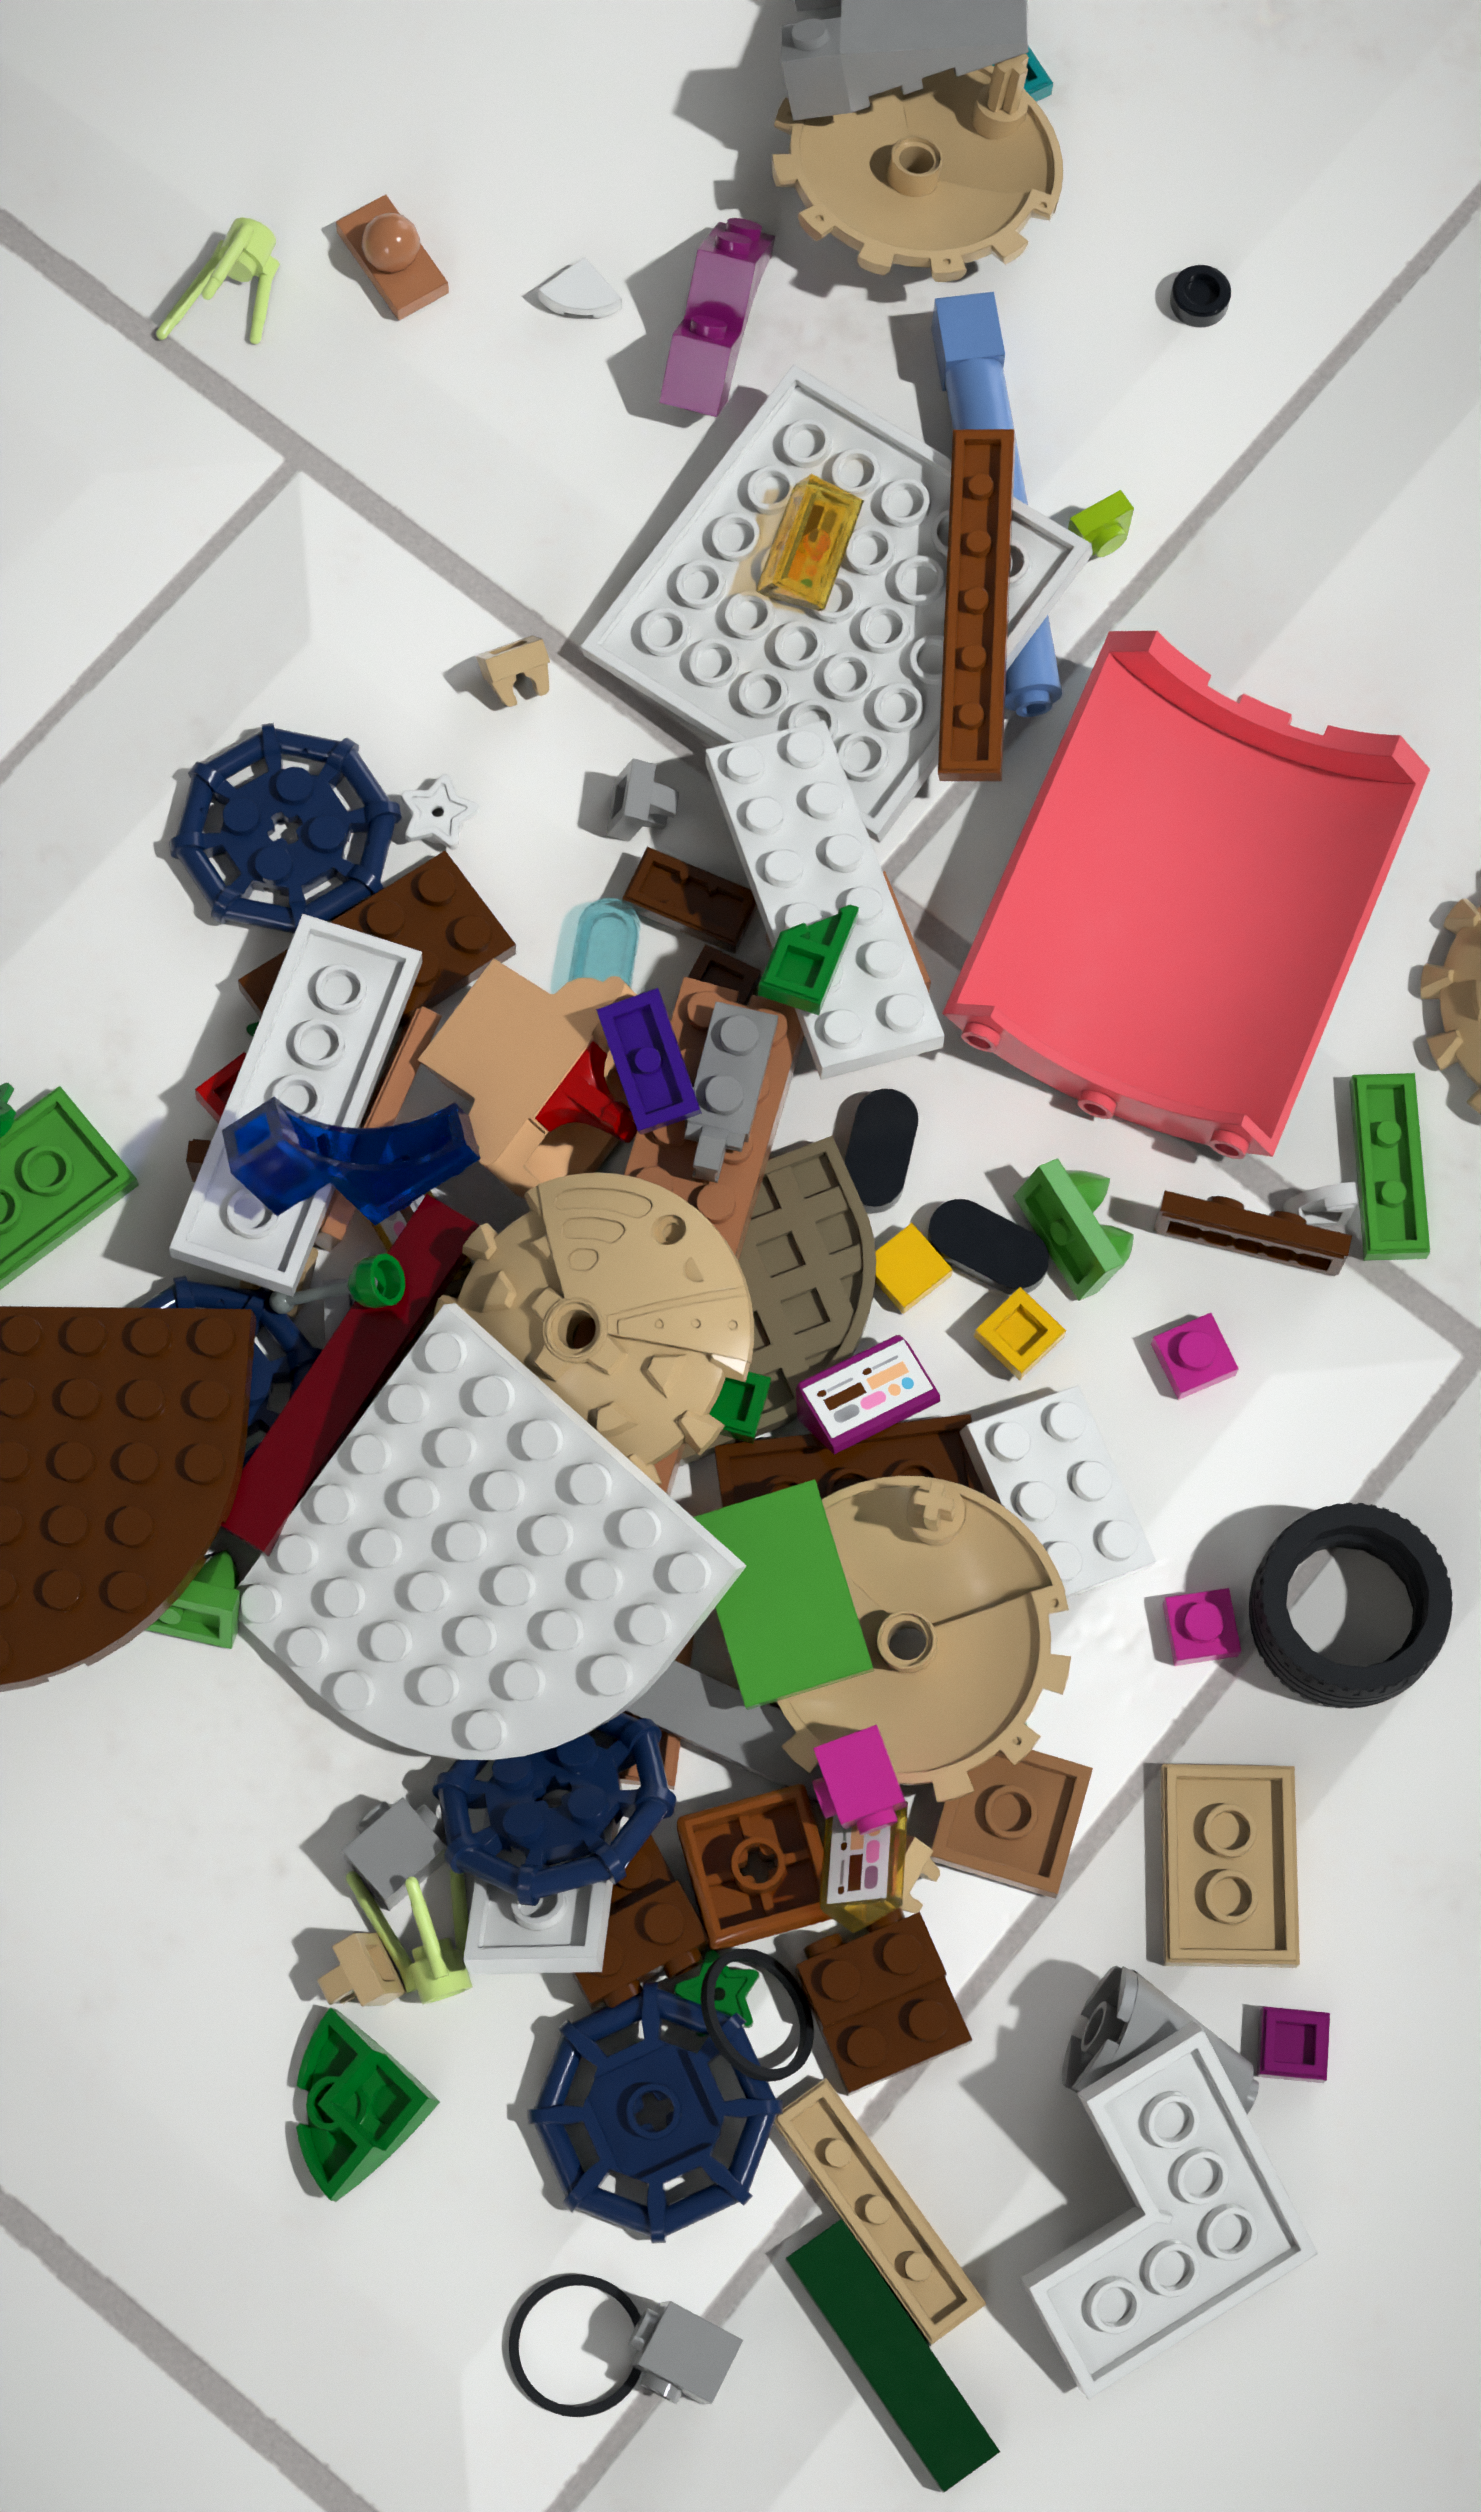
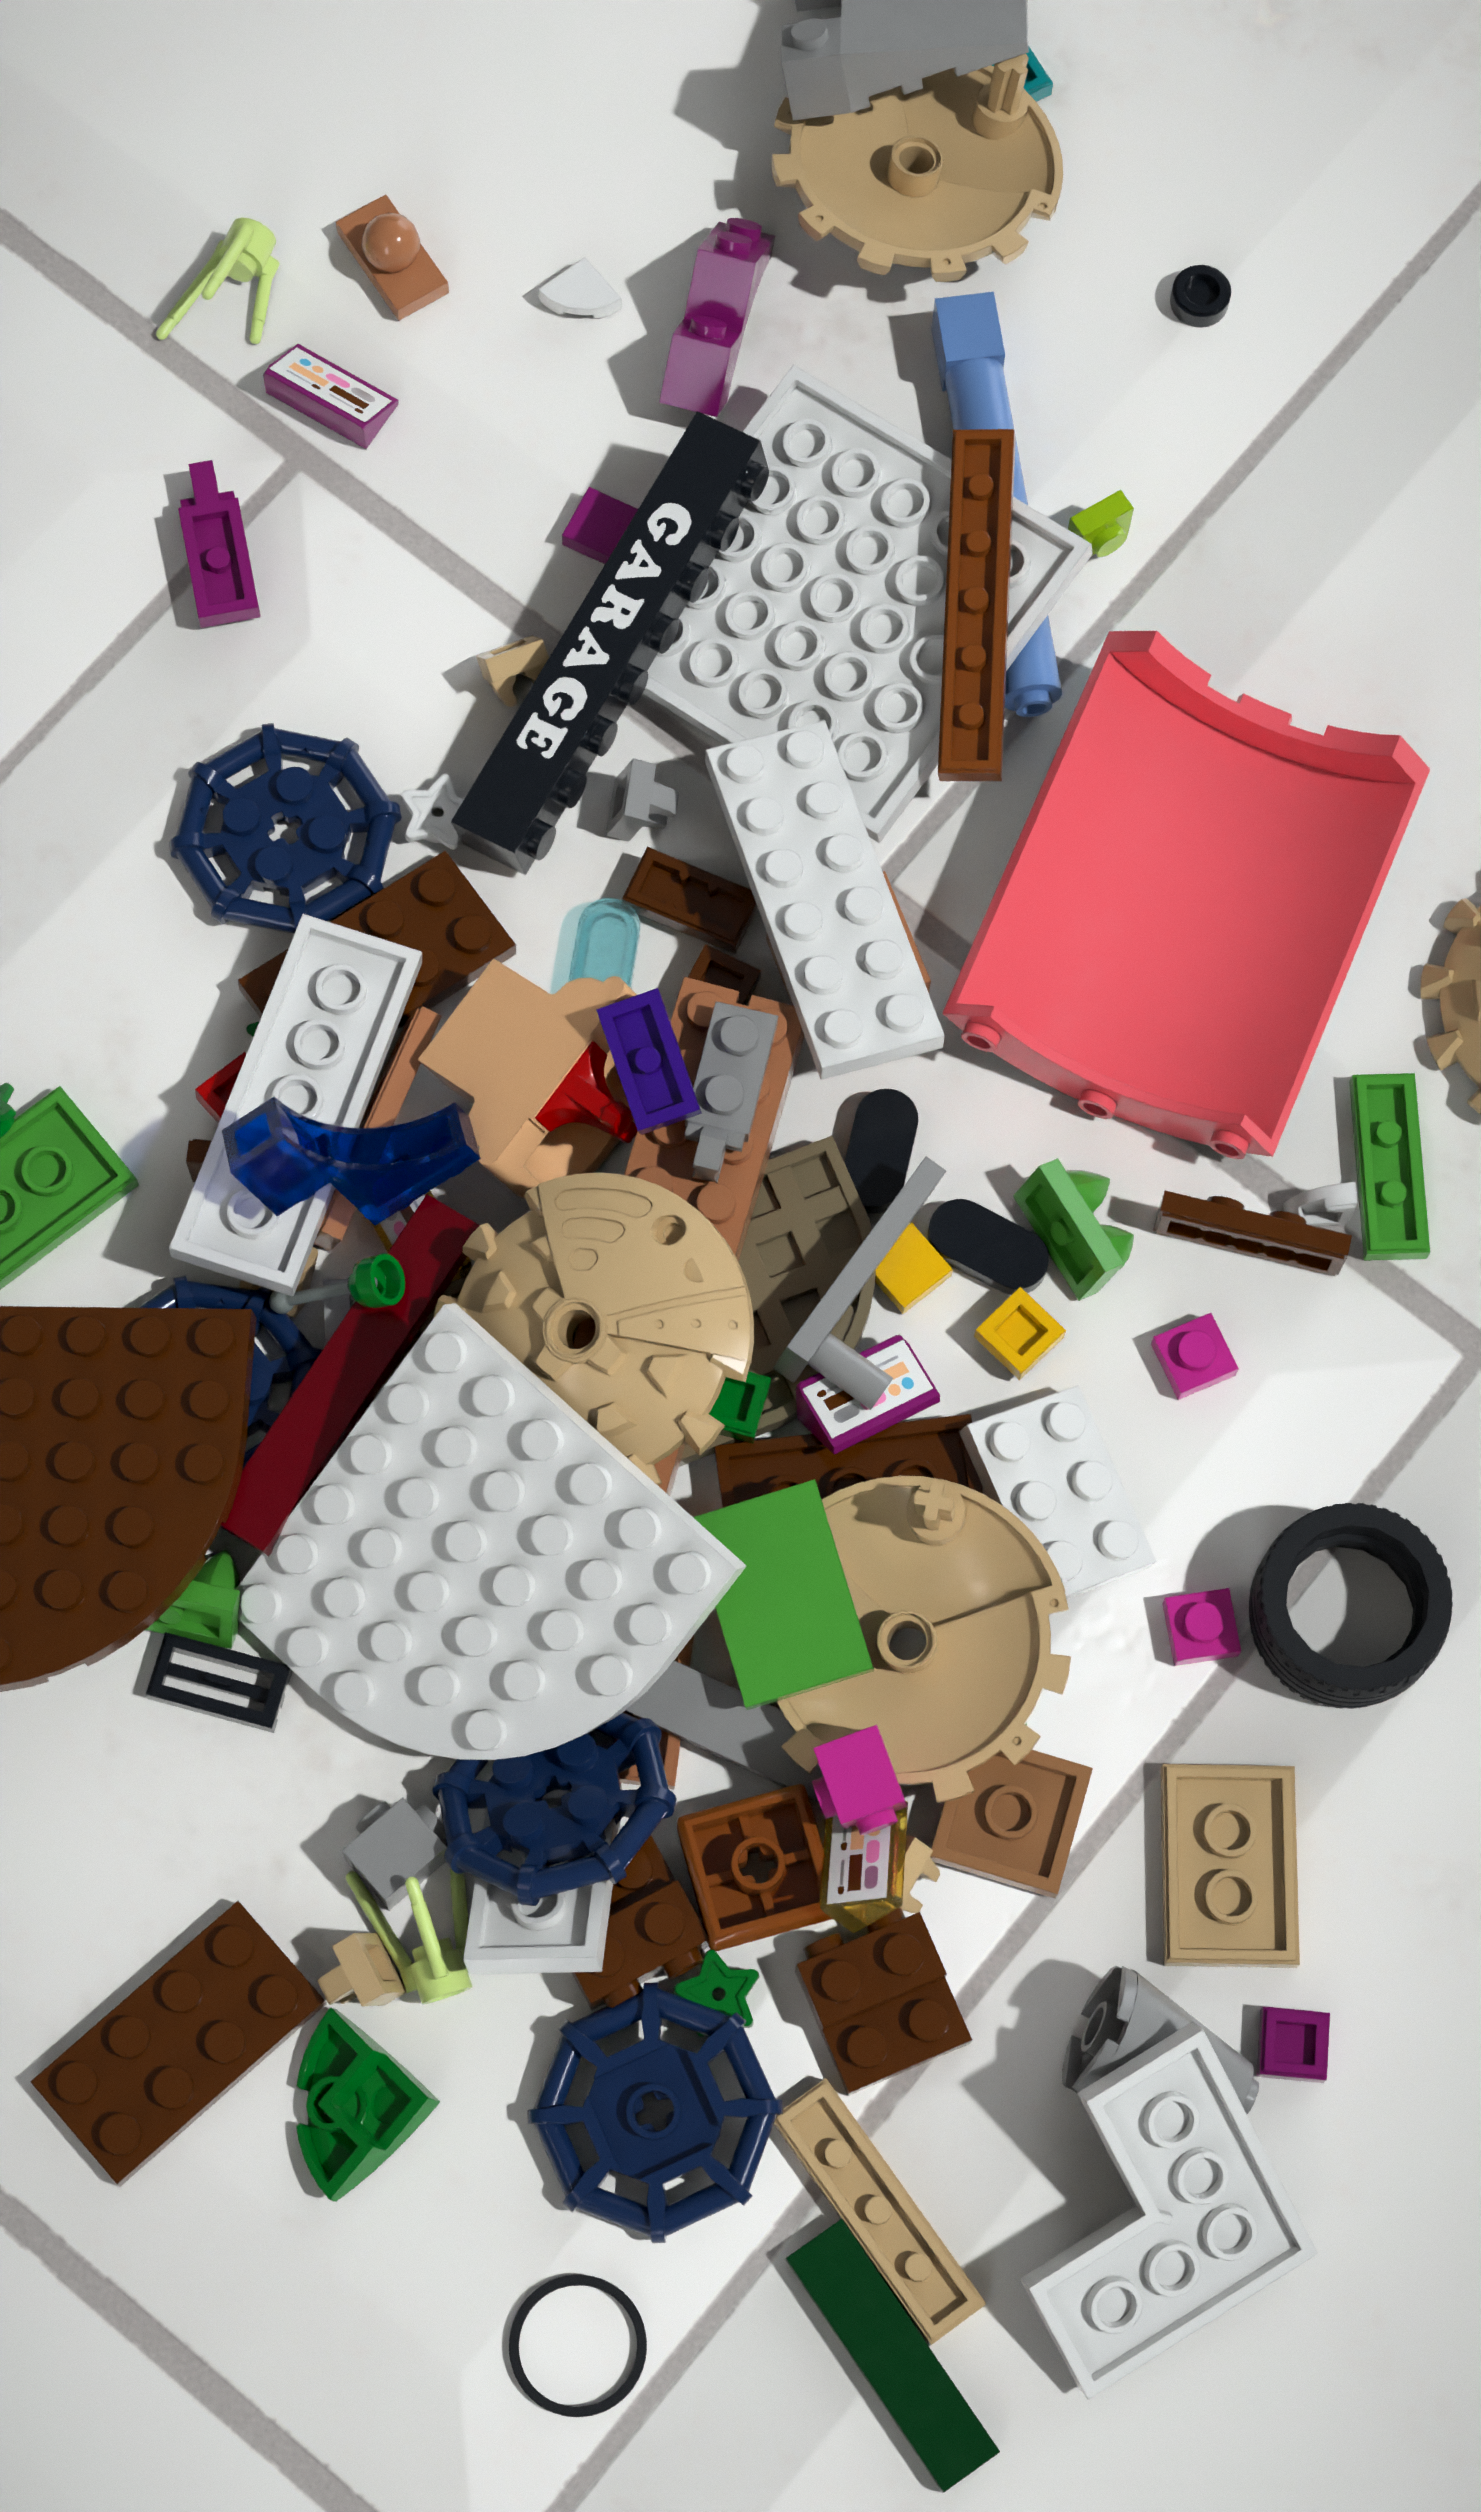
light grey brick [628,2301,743,2404] -> none
black piece [700,1948,814,2082] -> none
clear yellow slope [756,474,864,611] -> none
green tile [758,904,859,1016] -> none
none -> reddish brown plate [30,1901,327,2187]
none -> black tile [146,1632,293,1733]
none -> magenta hinge [178,460,261,628]
none -> slope [263,344,399,449]
none -> black brick [451,411,769,875]
none -> magenta tile [562,487,638,564]
none -> light grey piece [773,1156,946,1410]

